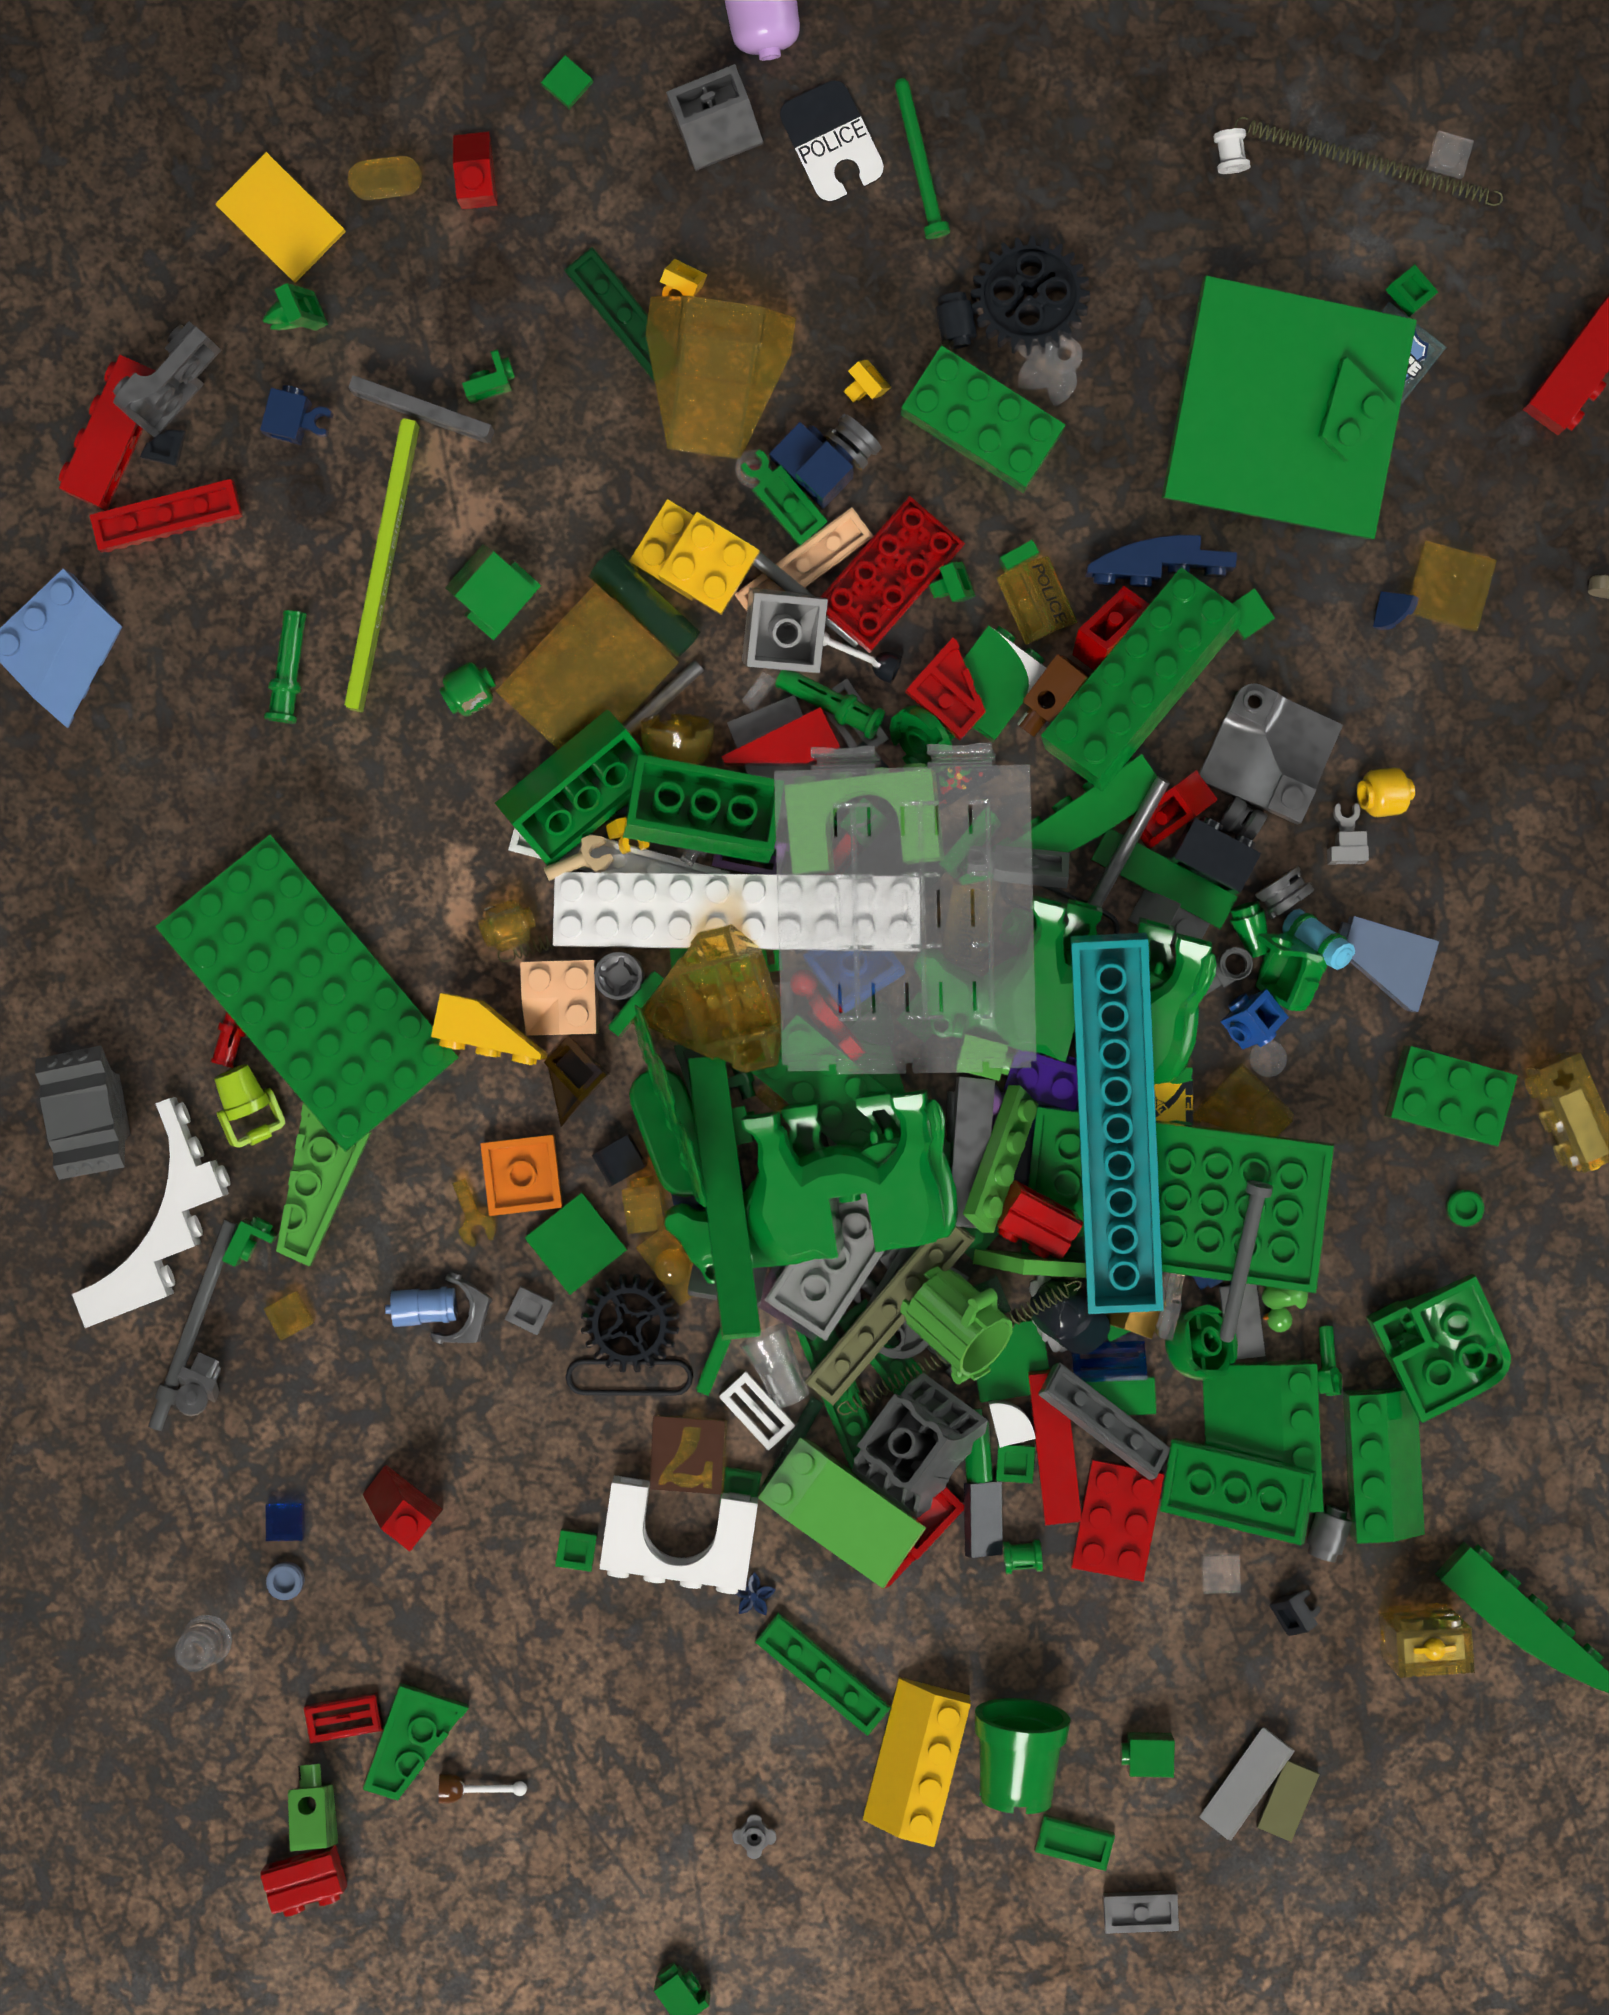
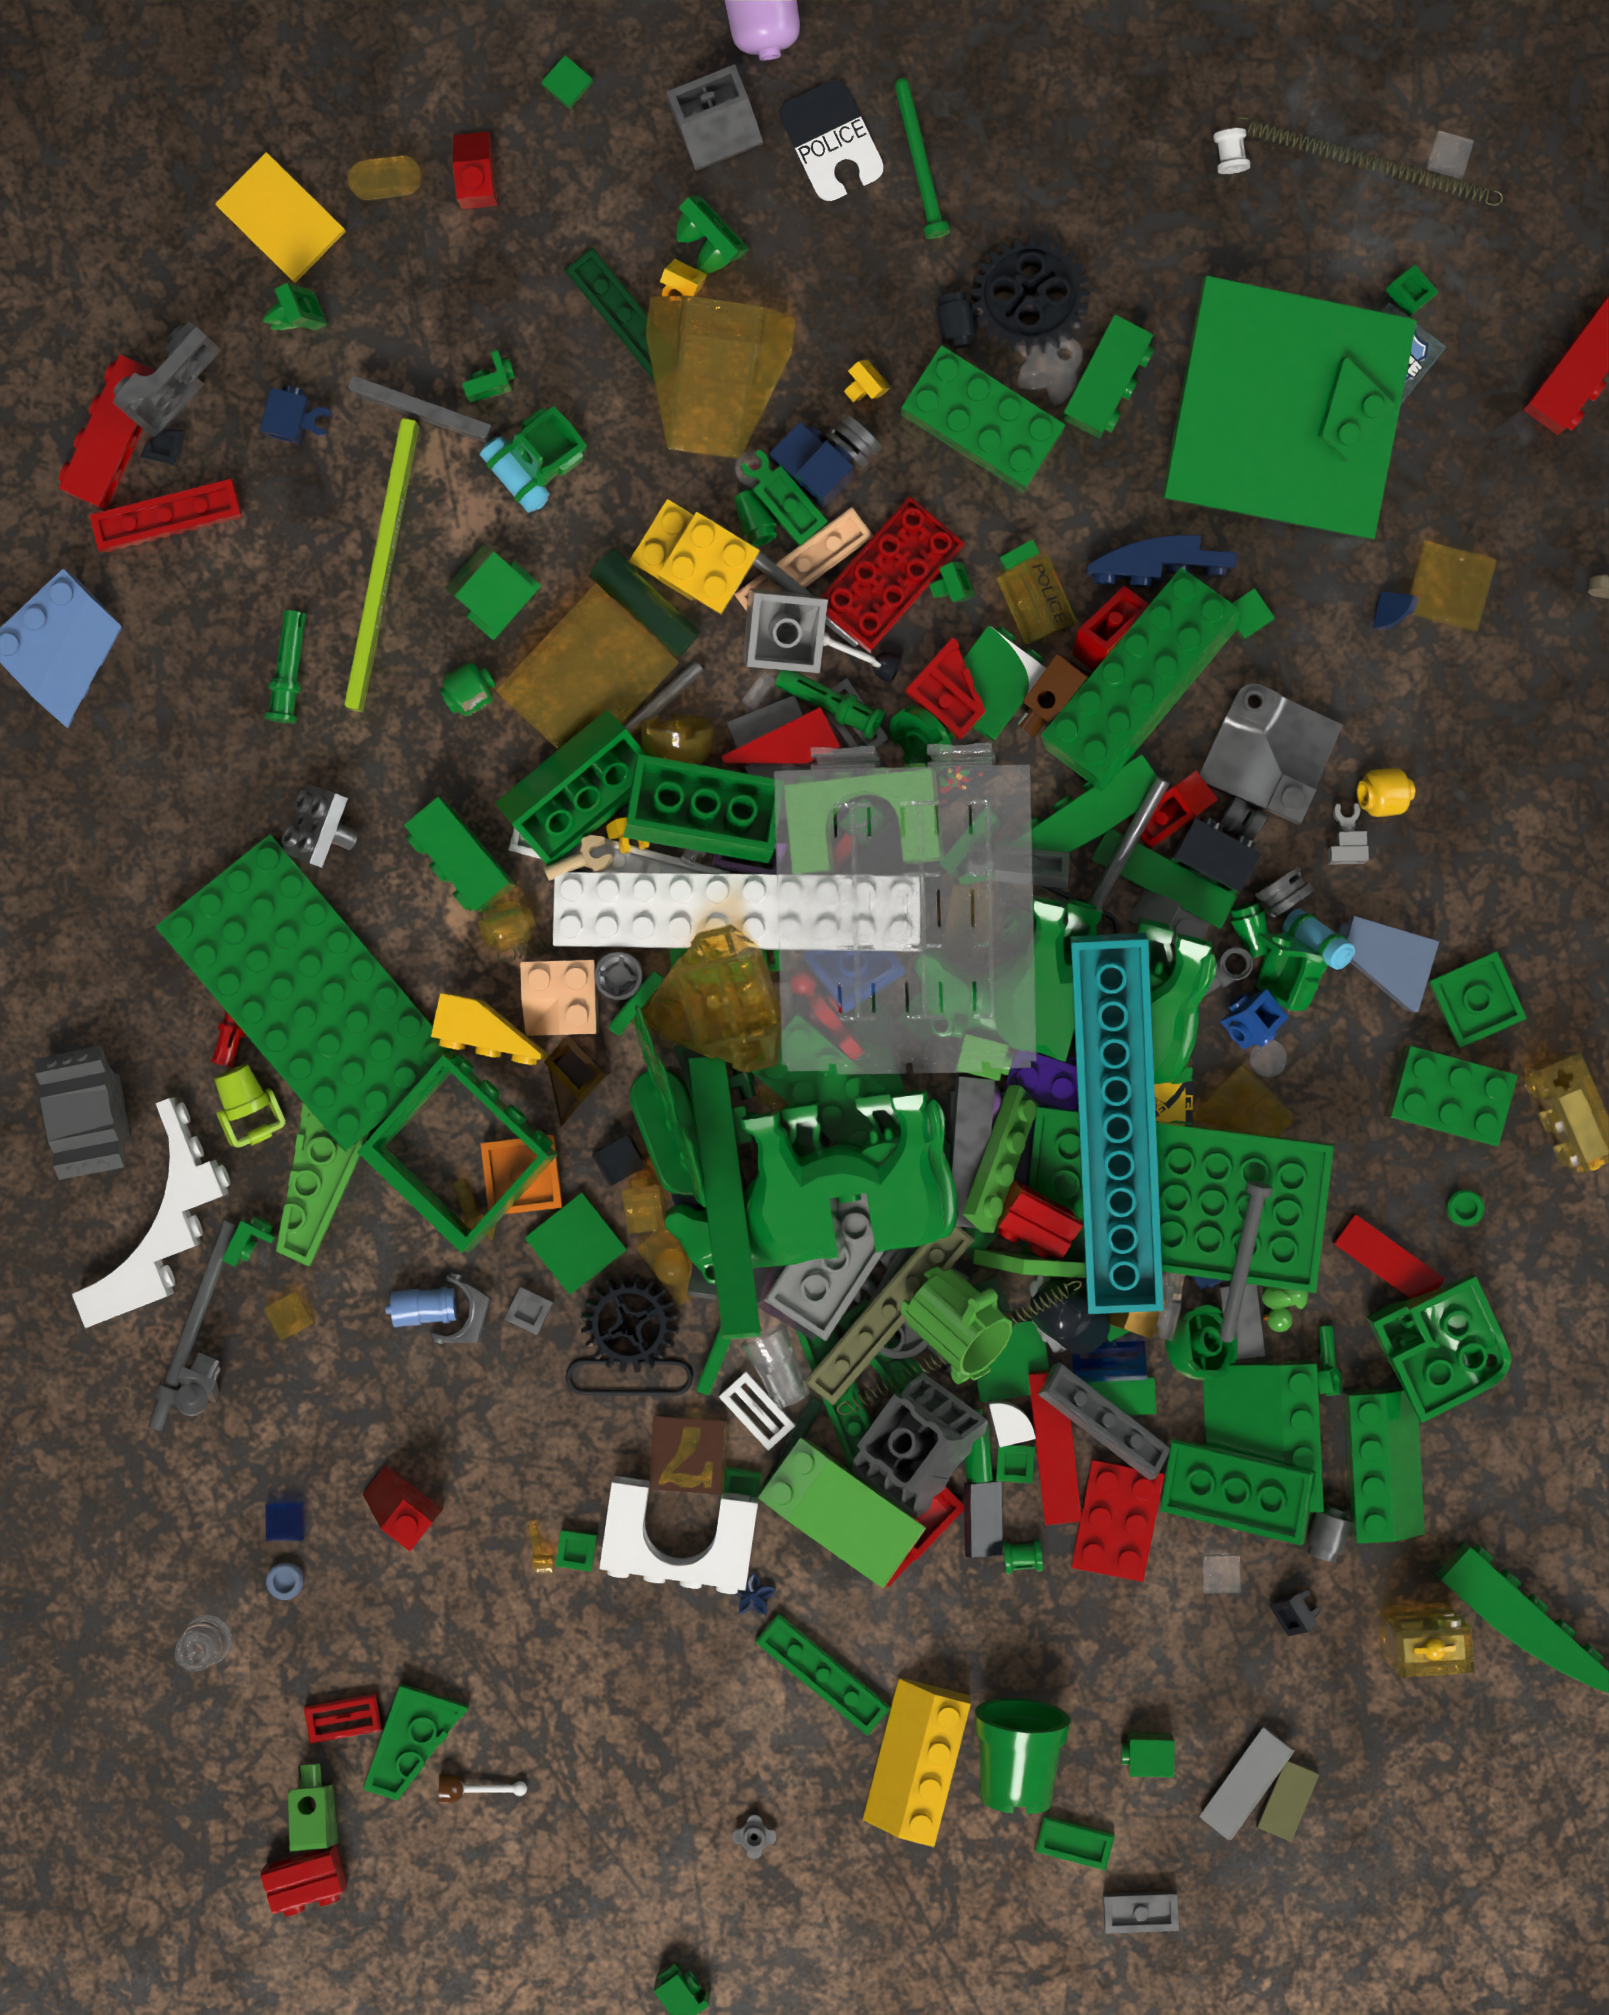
none -> flat silver plate [282,783,358,867]
none -> green window [357,1054,558,1253]
none -> green brick [404,797,516,913]
none -> green piece [479,406,587,513]
none -> clear yellow hand [527,1524,554,1574]
none -> green tile [676,195,750,274]
none -> green cone [733,490,777,547]
none -> green brick [1061,315,1155,439]
none -> red tile [1333,1214,1445,1299]
none -> green plate [1427,951,1527,1048]

